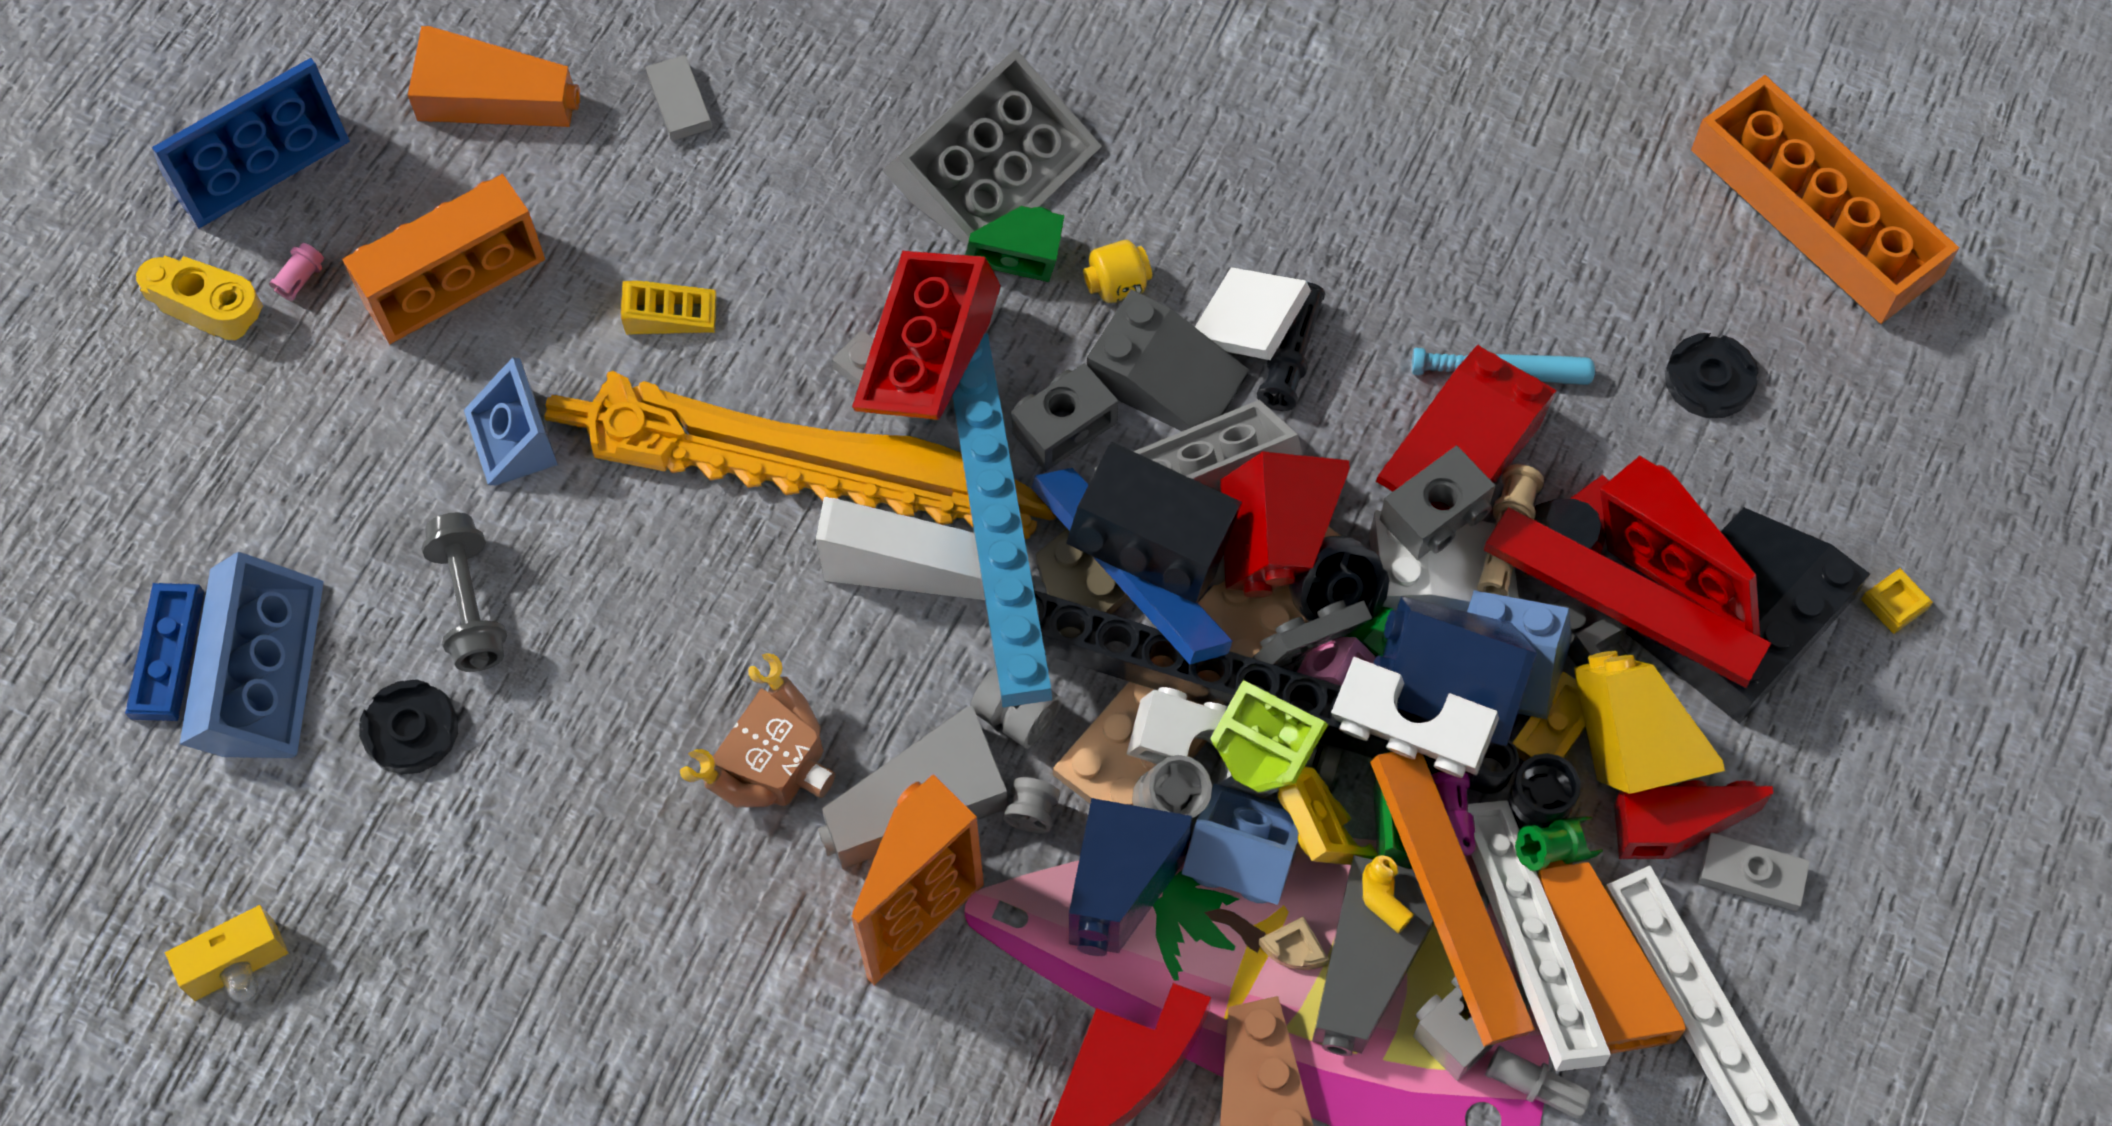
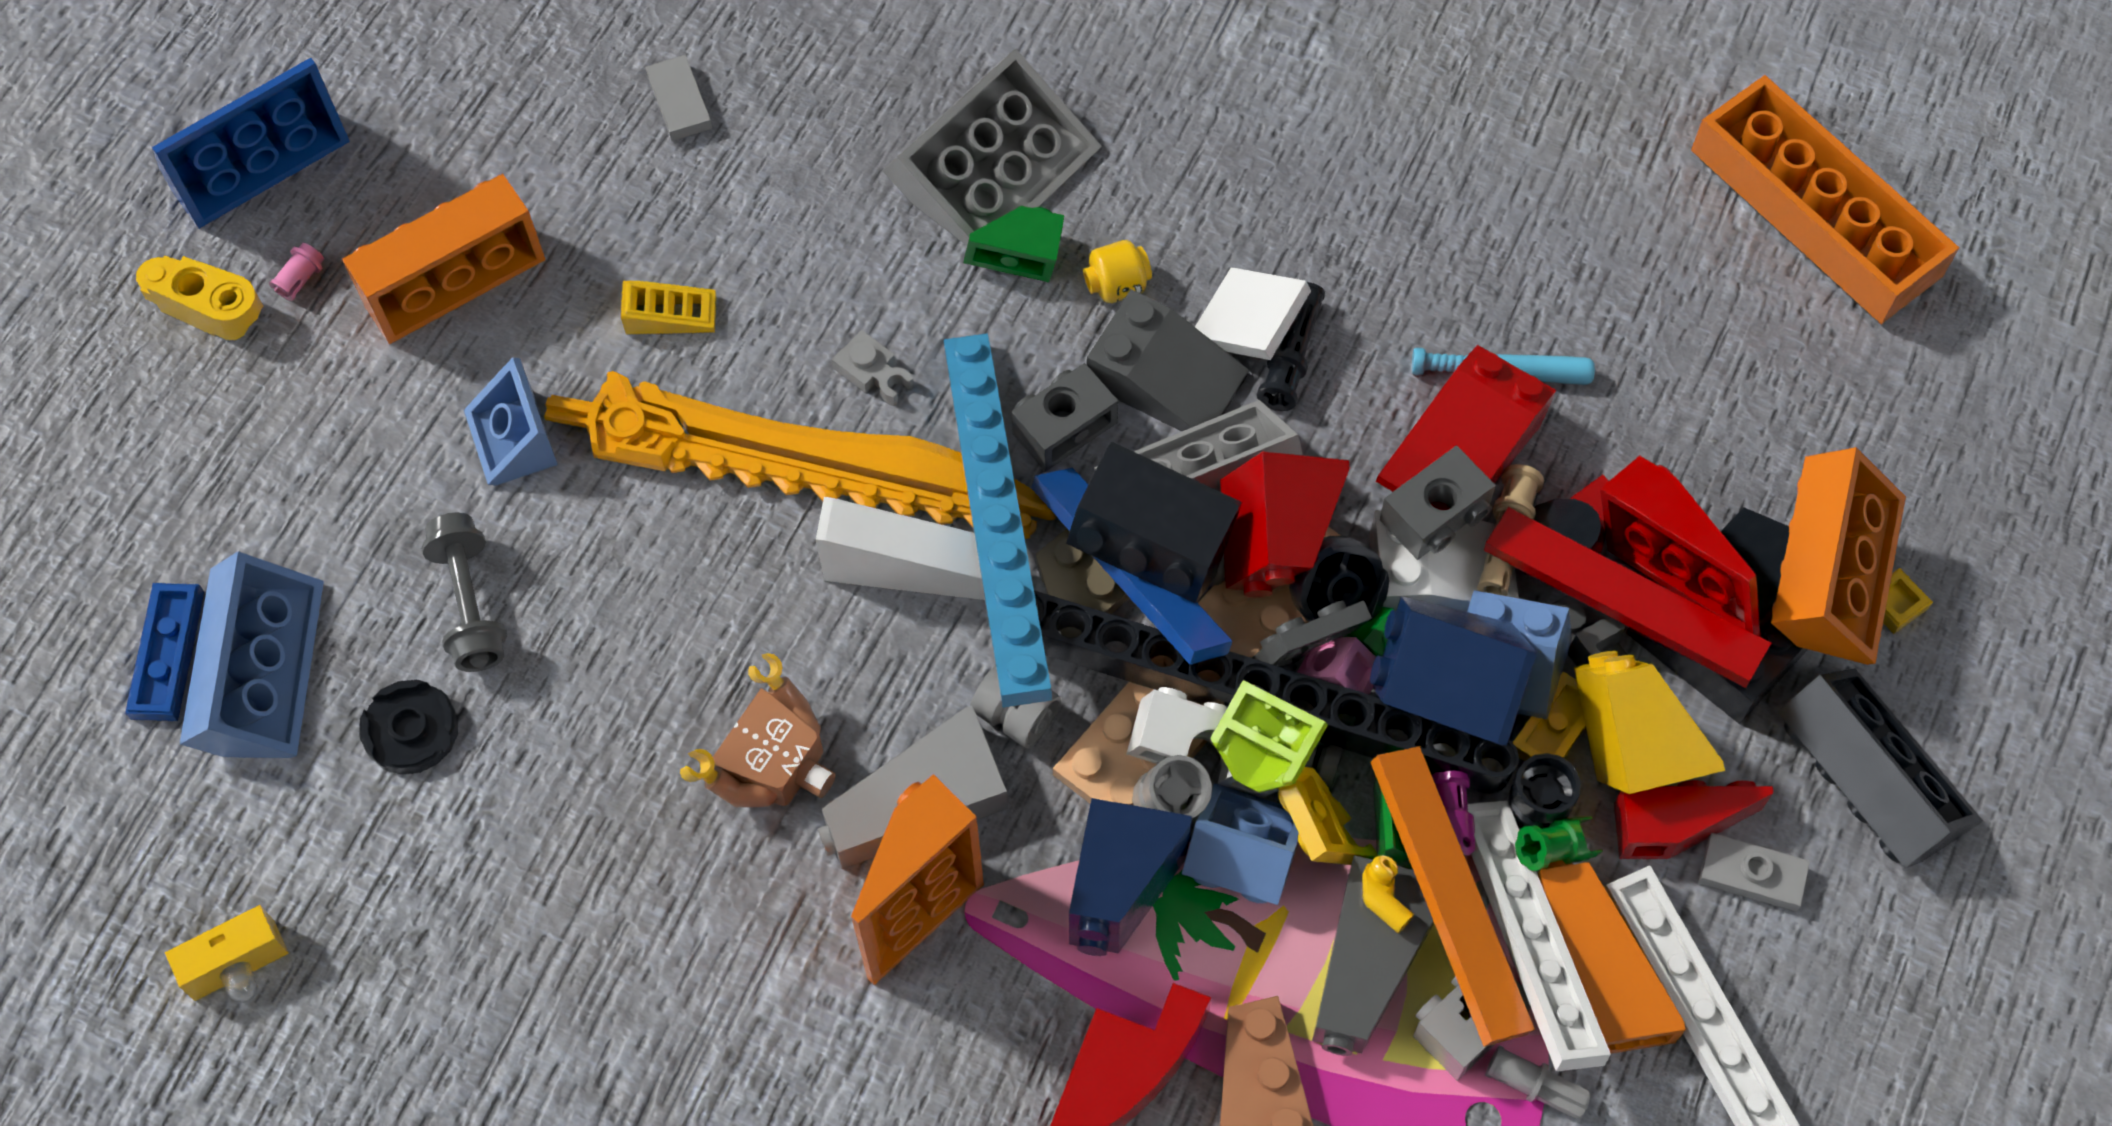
orange slope [407,26,580,127] -> none
red slope [852,251,1001,420] -> none
light grey wheel [1003,777,1061,834] -> none
tan tile [1259,916,1329,970] -> none
white arch [1331,657,1499,778] -> none
black tile [1665,333,1758,418] -> none
none -> orange slope [1771,447,1906,665]
none -> black slope [1777,668,1983,868]

